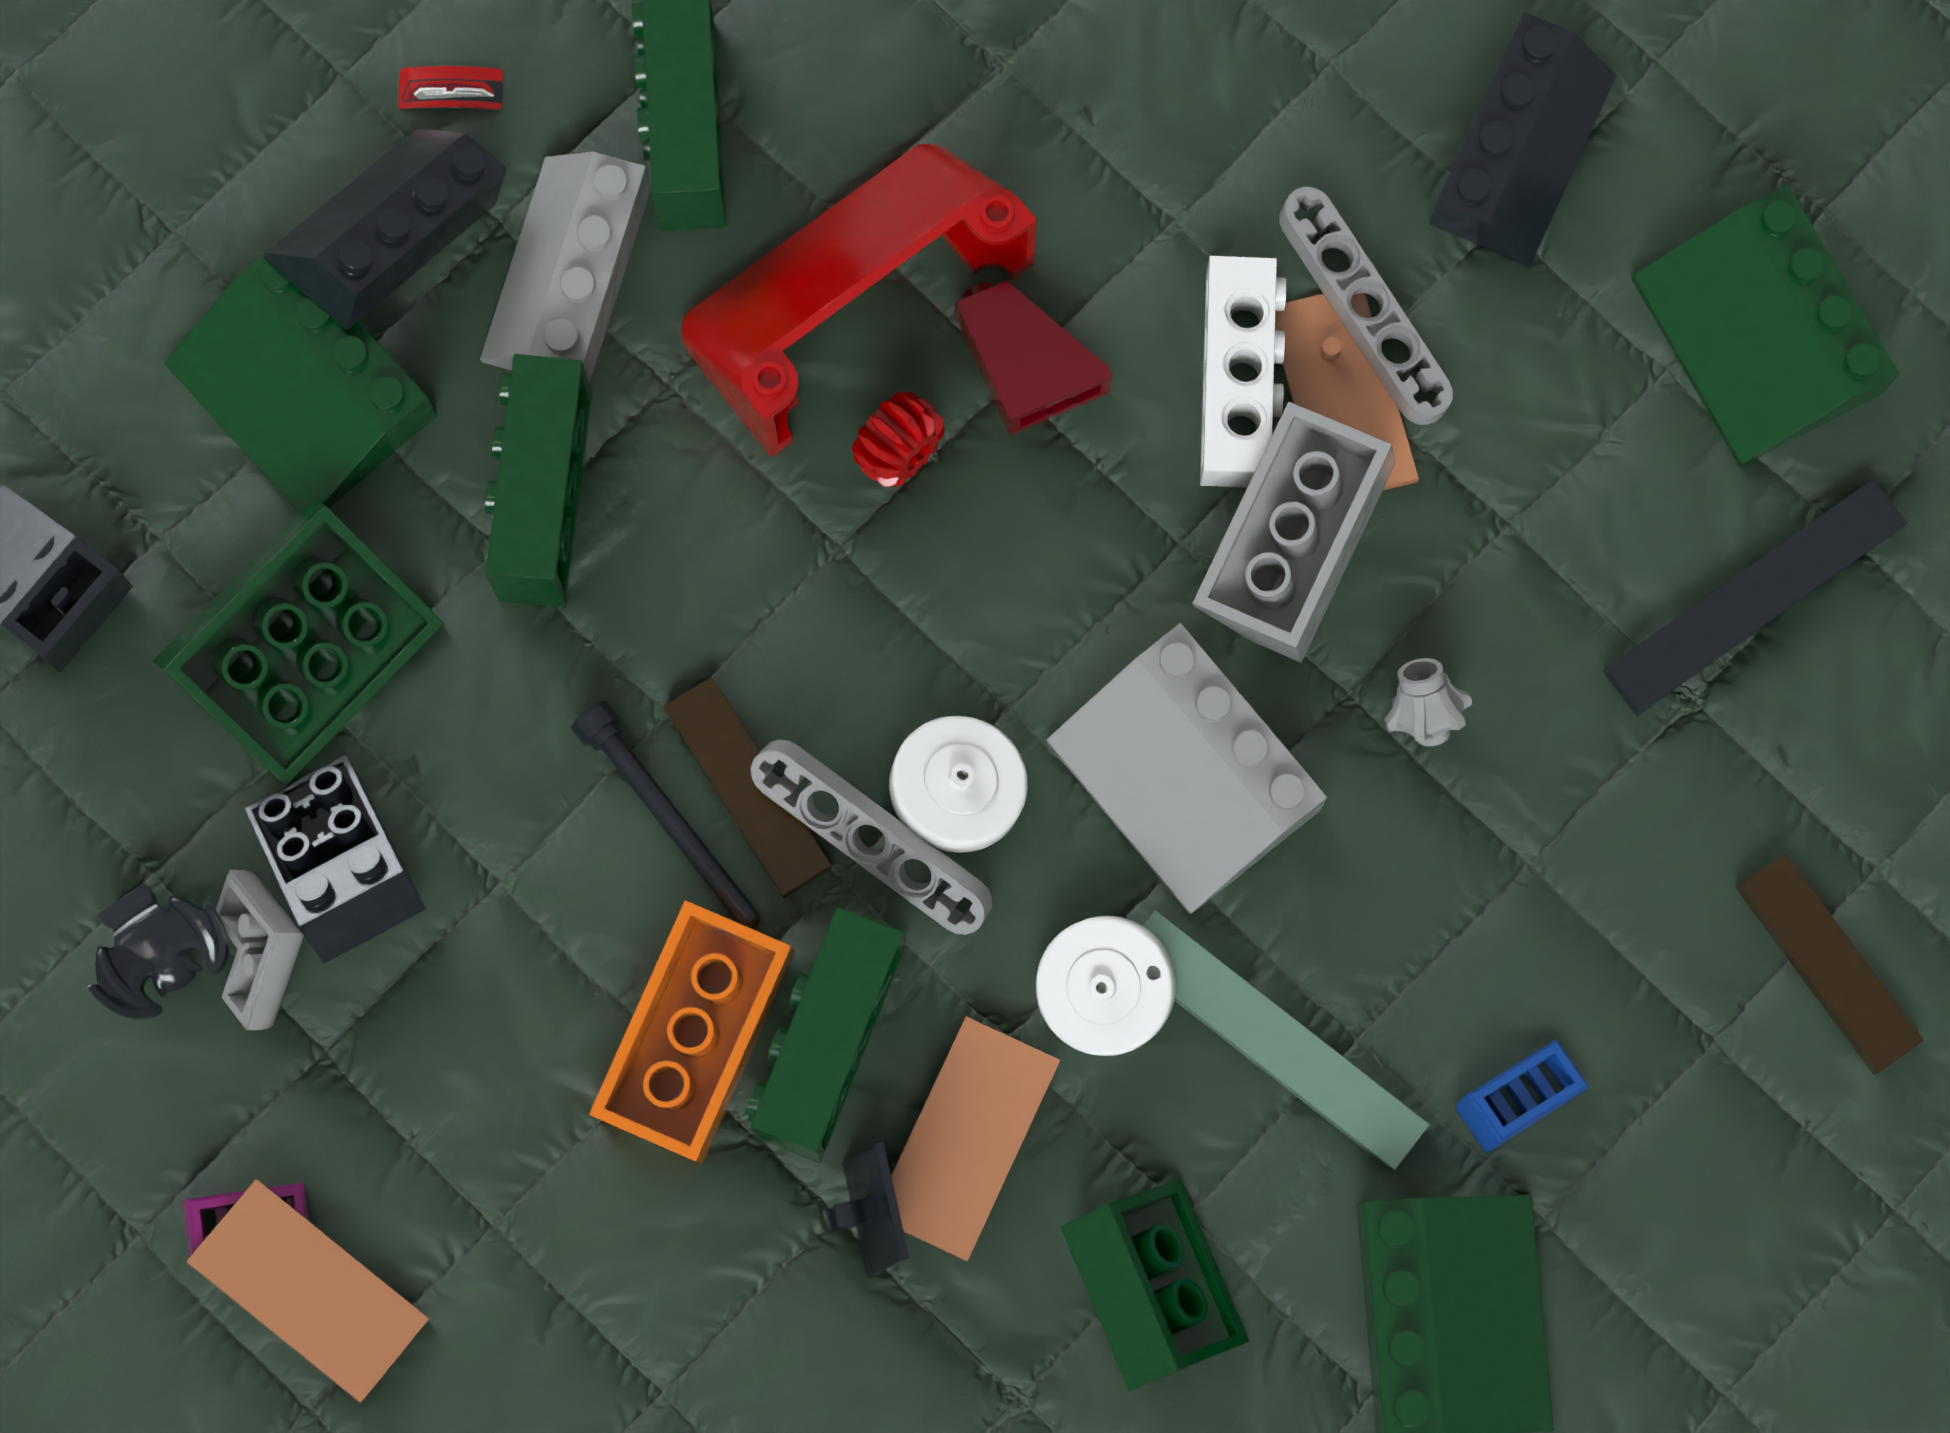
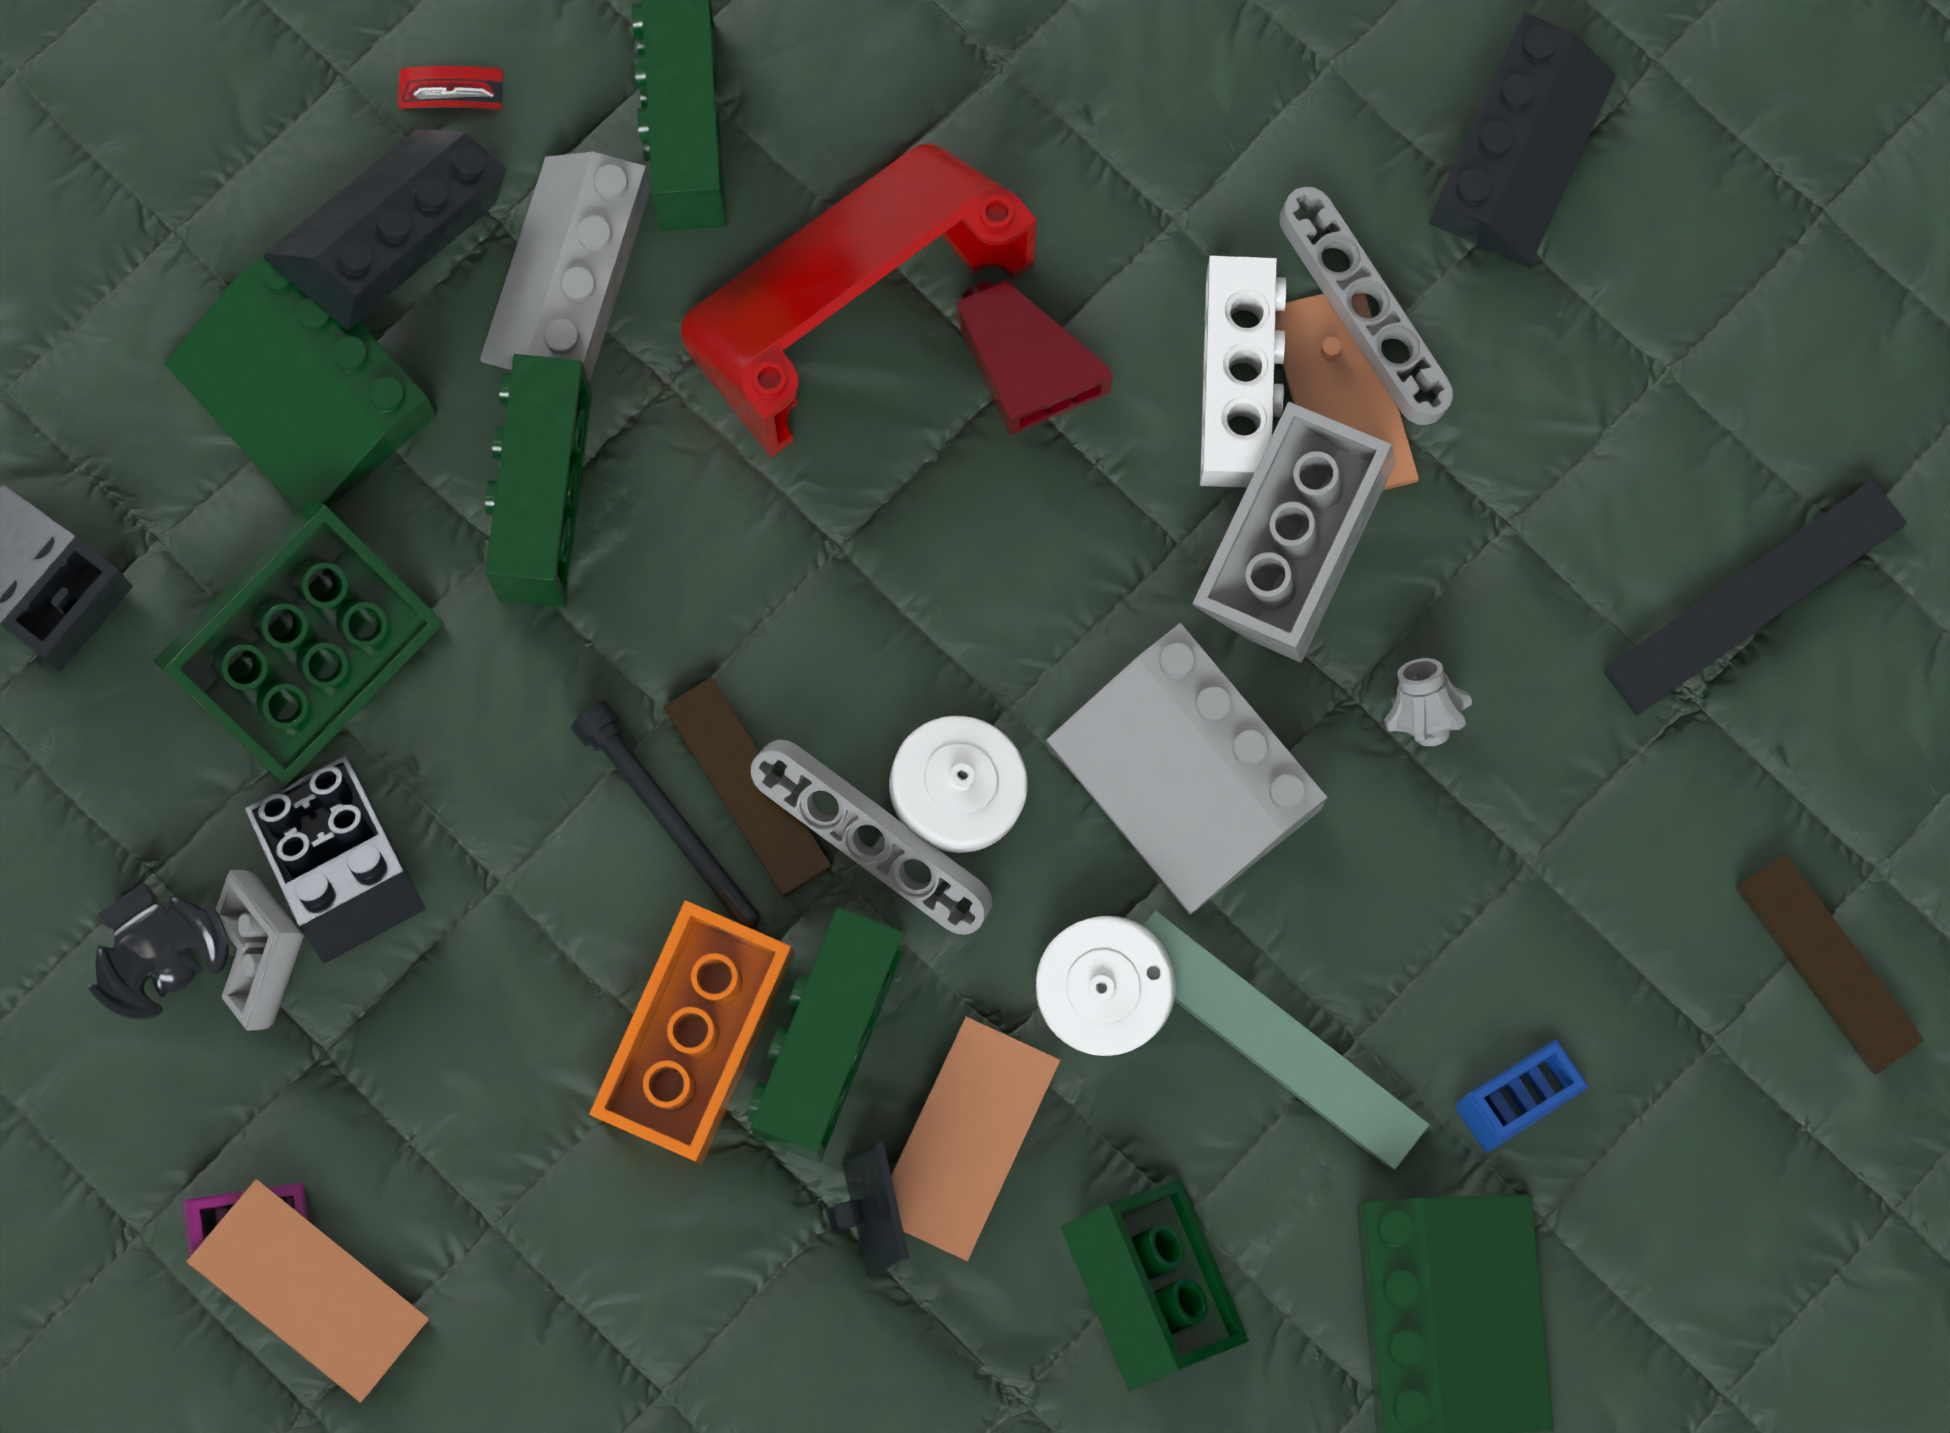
red gear [851,391,945,488] -> none
dark green slope [1631,185,1900,467] -> none

